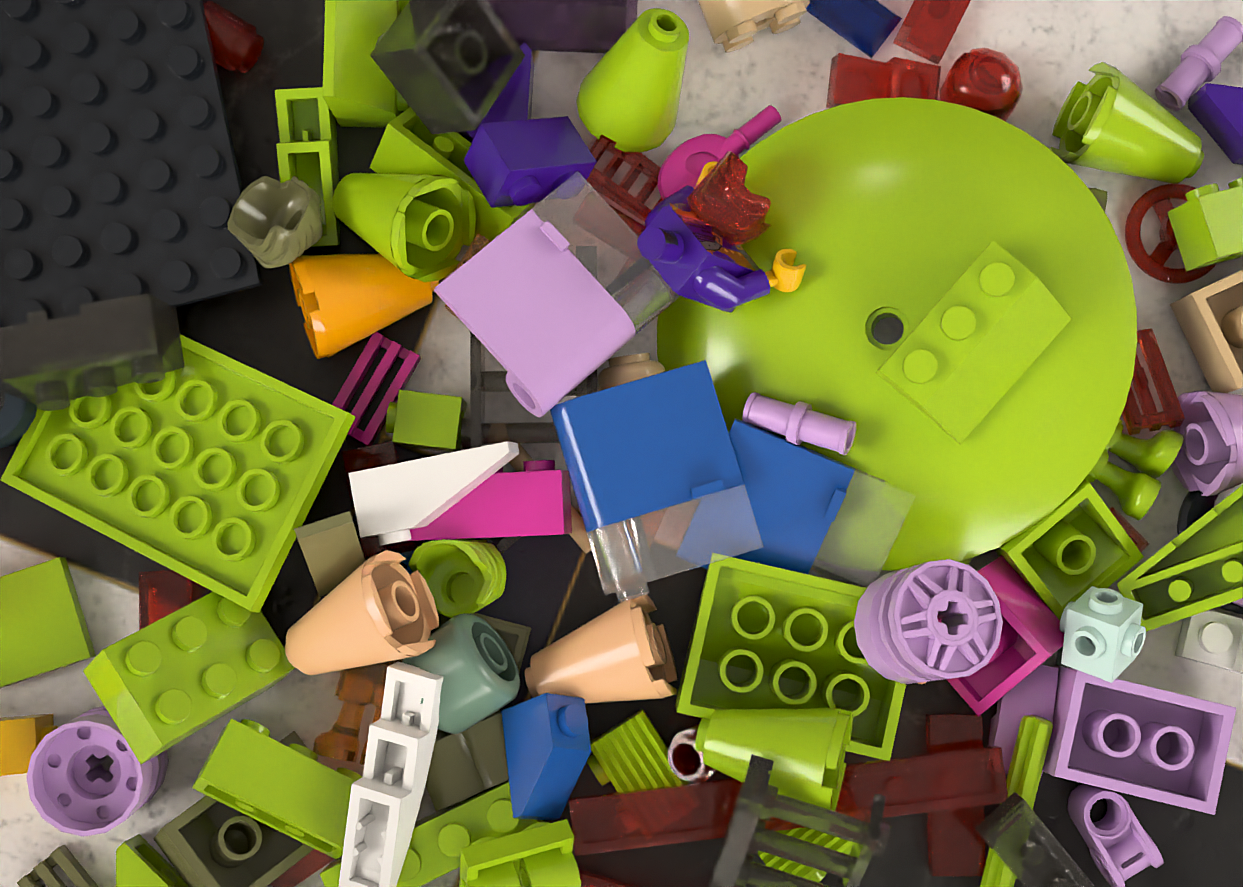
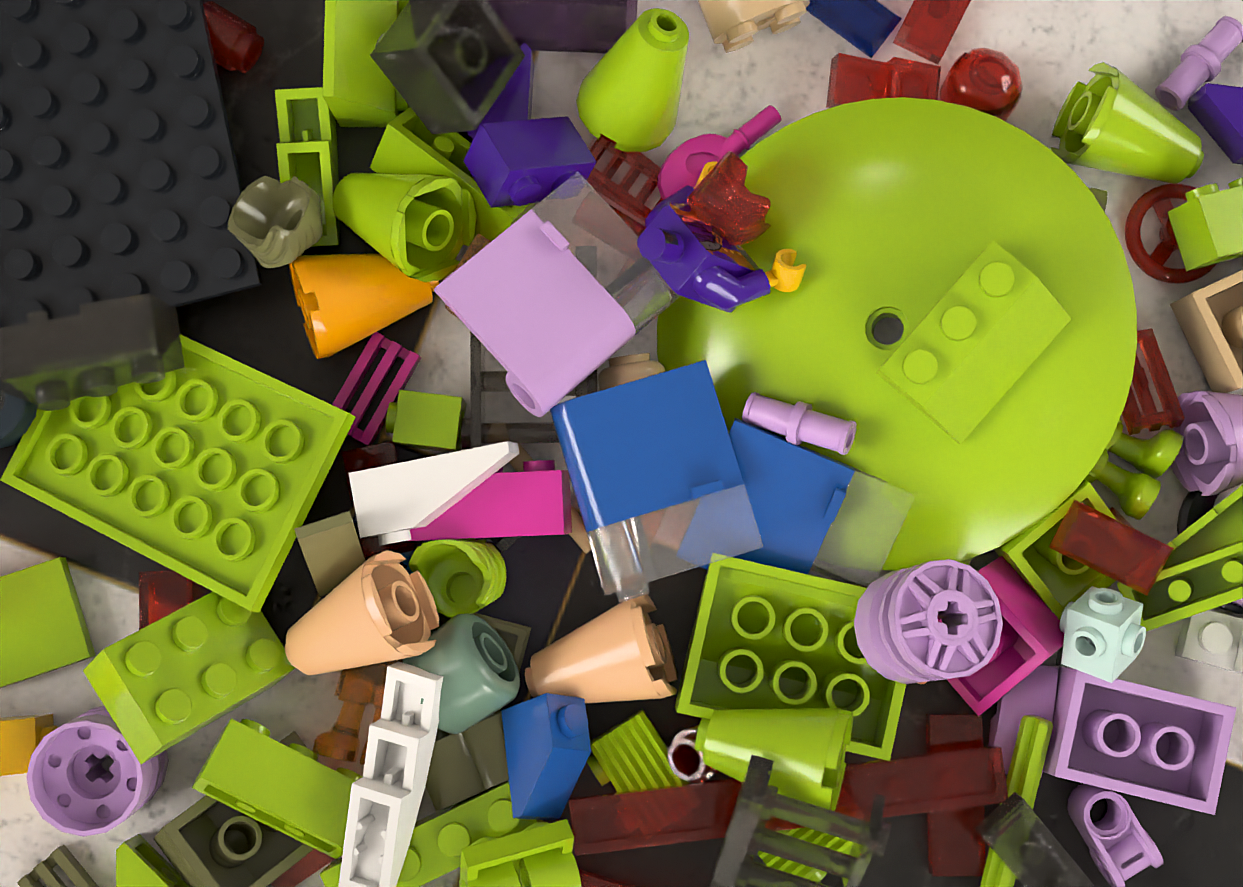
none -> clear red tile [1048,499,1174,596]

